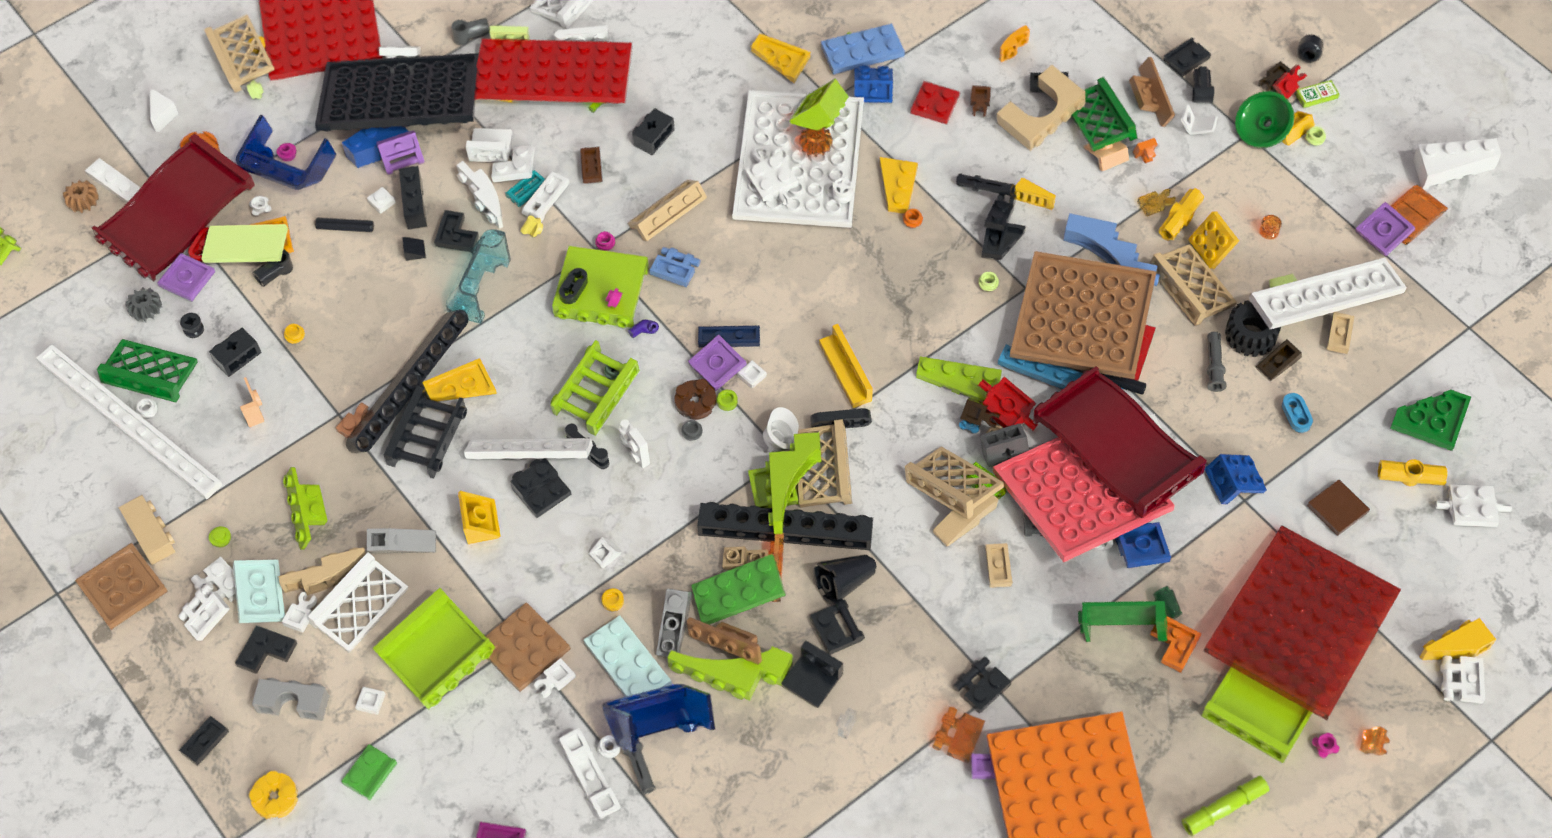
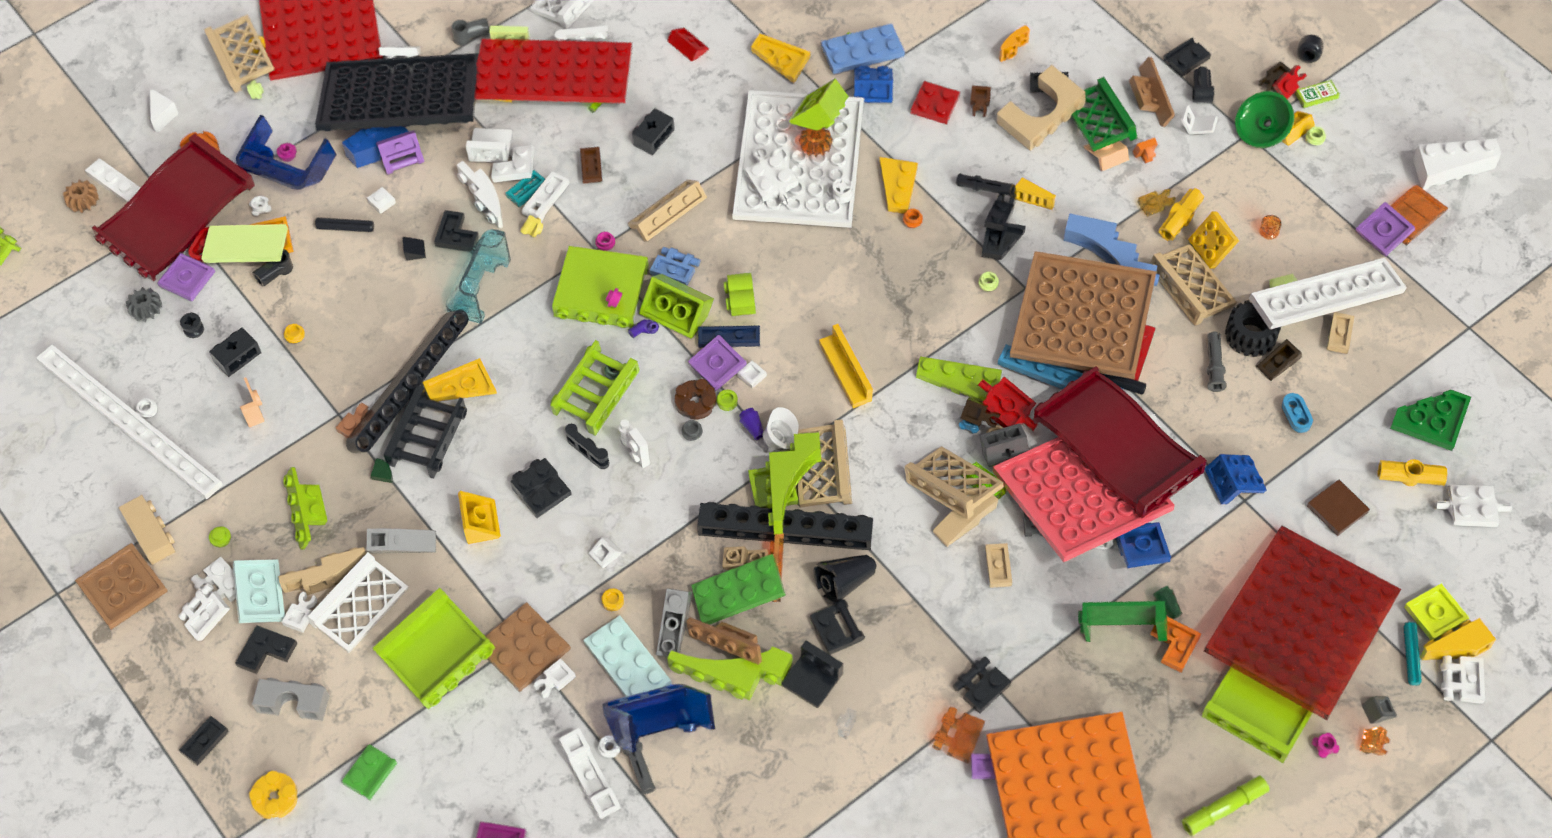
green fence [97,339,198,403] -> none
white tile [355,687,385,715] -> none
black arch [399,166,427,230] -> none
white plate [464,438,593,460] -> none
black beam [559,268,588,304] -> none
black beam [810,408,872,429] -> none
none -> dark green tile [371,458,393,483]
none -> lime slope [639,274,714,339]
none -> red slope [668,28,709,62]
none -> lime brick [724,272,756,316]
none -> dark purple cone [739,408,764,440]
none -> dark grey slope [1362,696,1397,724]
none -> teal axle [1403,622,1422,686]
none -> neon yellow plate [1404,583,1469,640]

